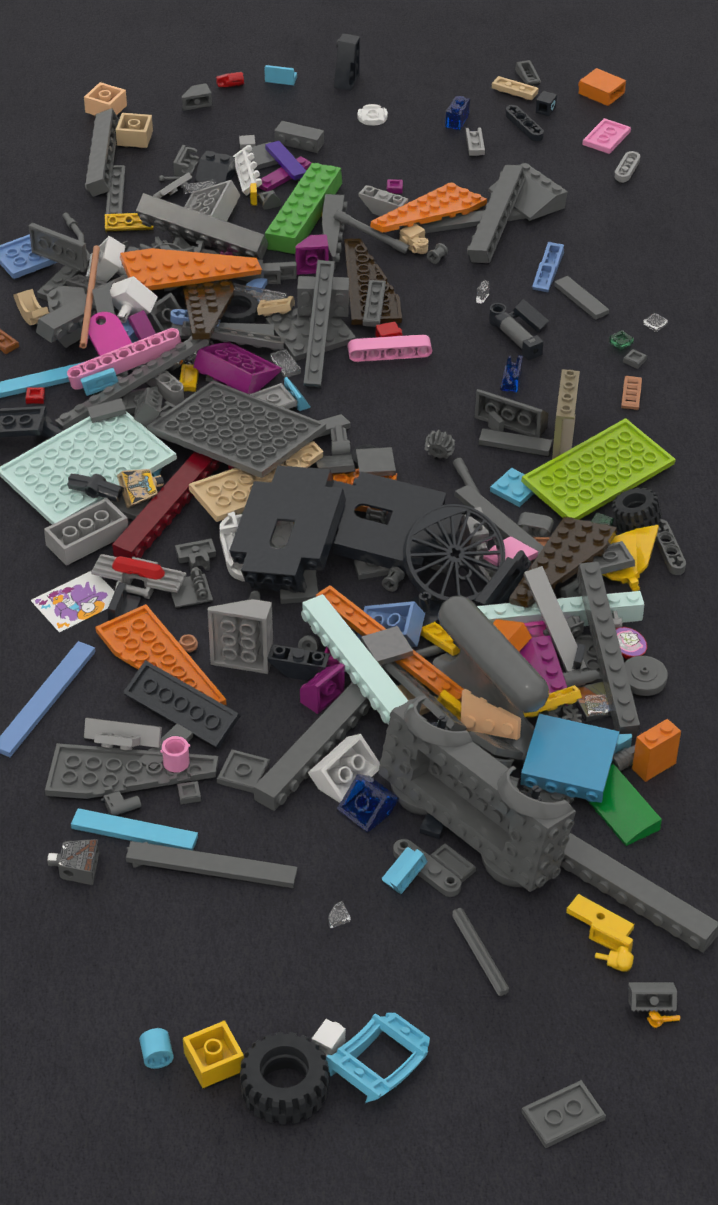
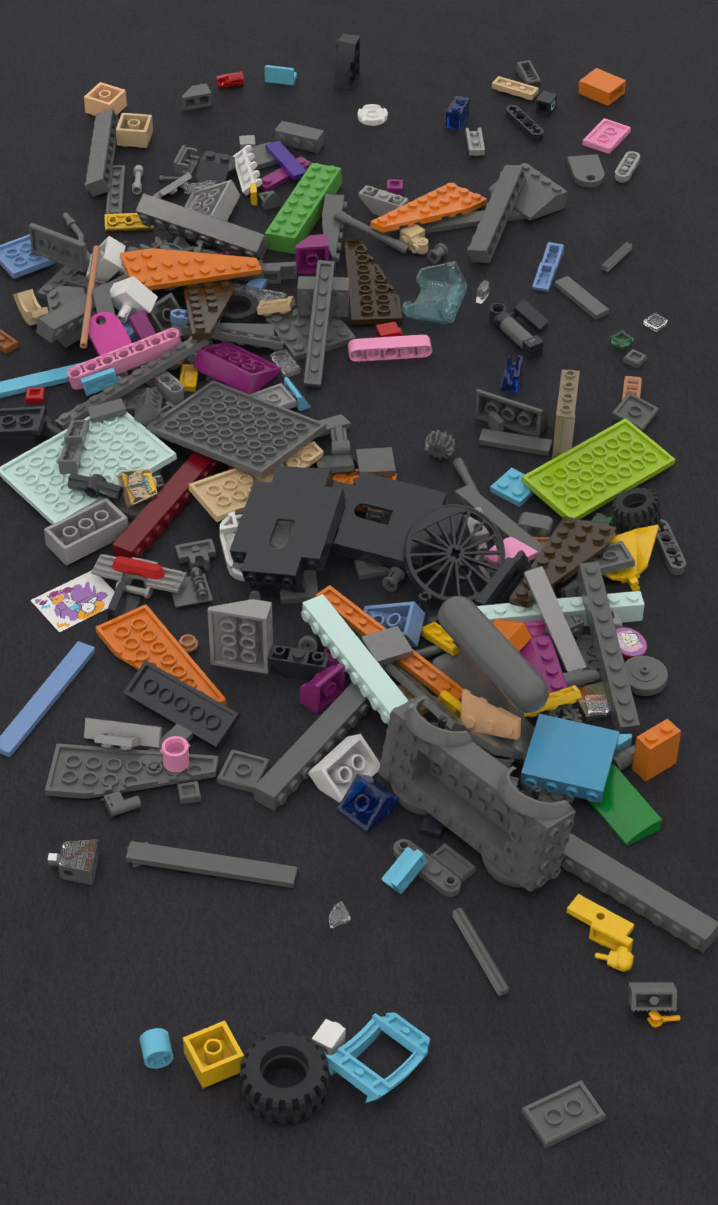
medium azure tile [71,808,198,851] -> none
dark grey tile [363,280,386,327] -> none
black tile [572,643,586,670] -> none
none -> dark grey slope [58,420,89,474]
none -> light grey bar [132,165,143,195]
none -> clear light blue windscreen [402,261,467,325]
none -> dark grey tile [567,154,605,187]
none -> dark grey axle [601,242,632,272]
none -> dark grey tile [611,392,659,432]

